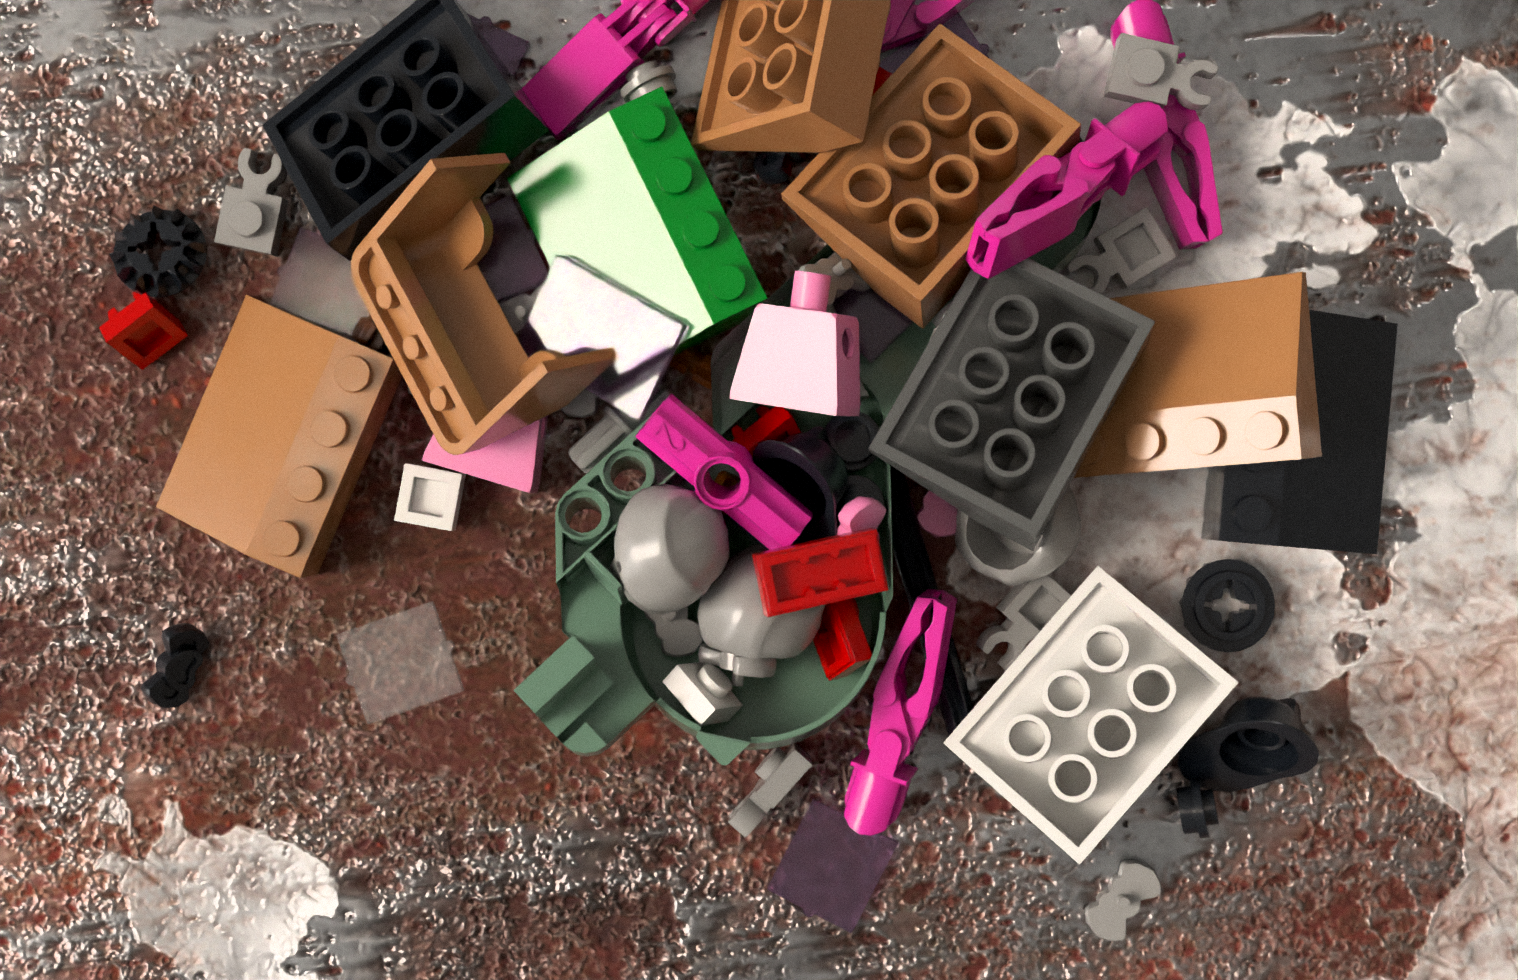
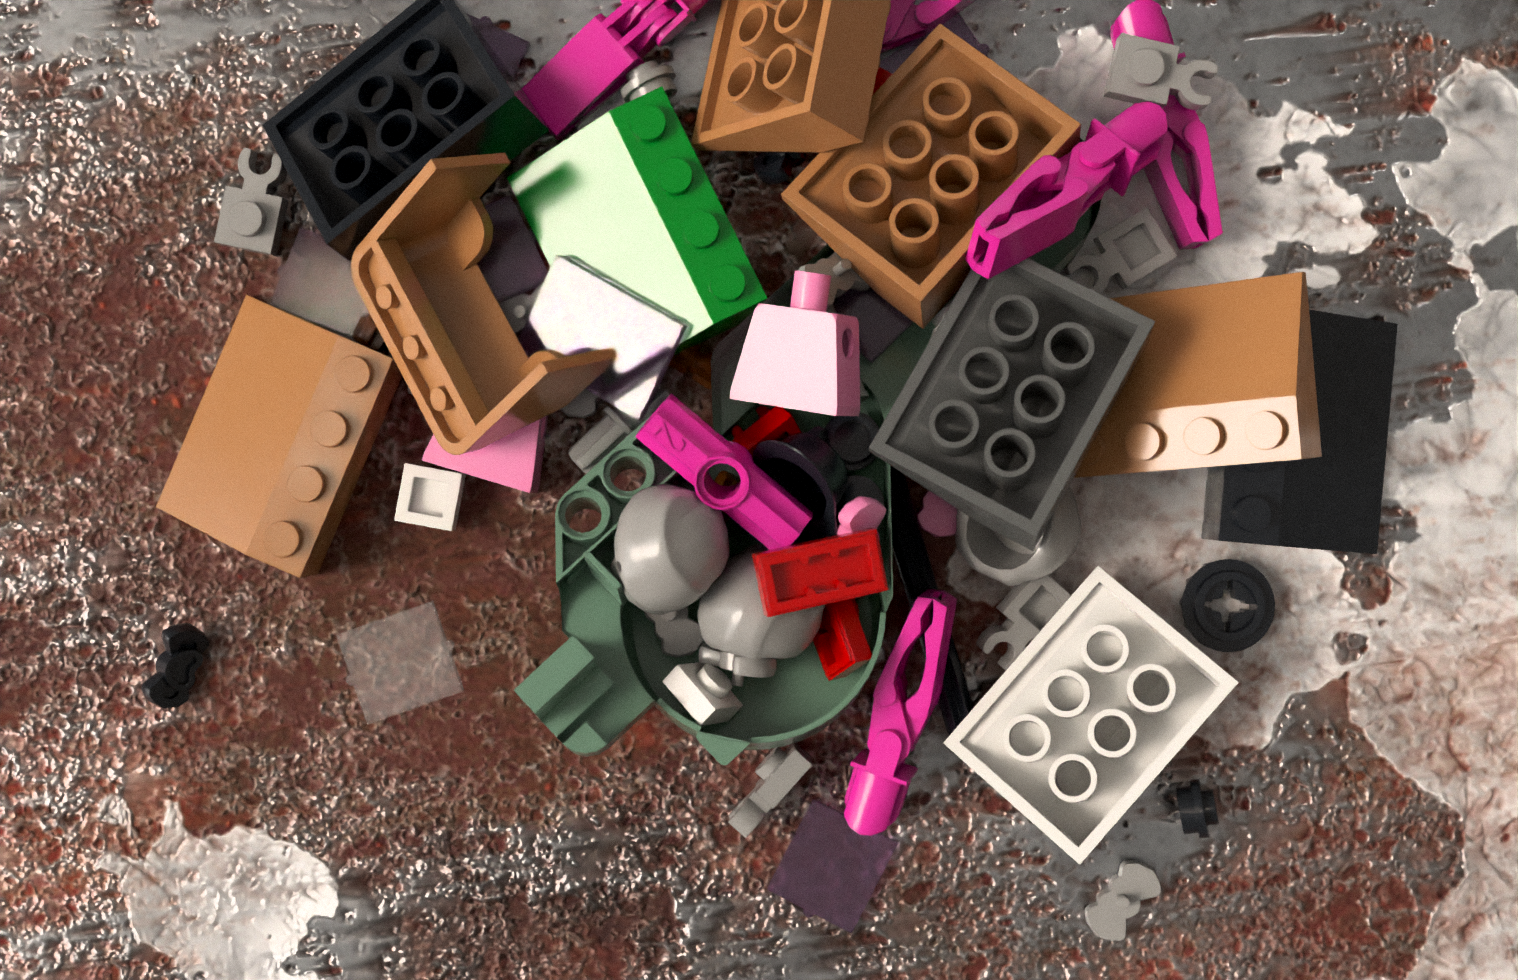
red tile [99,292,188,370] -> none
black gear [109,205,207,298] -> none
black piece [1178,697,1320,792] -> none

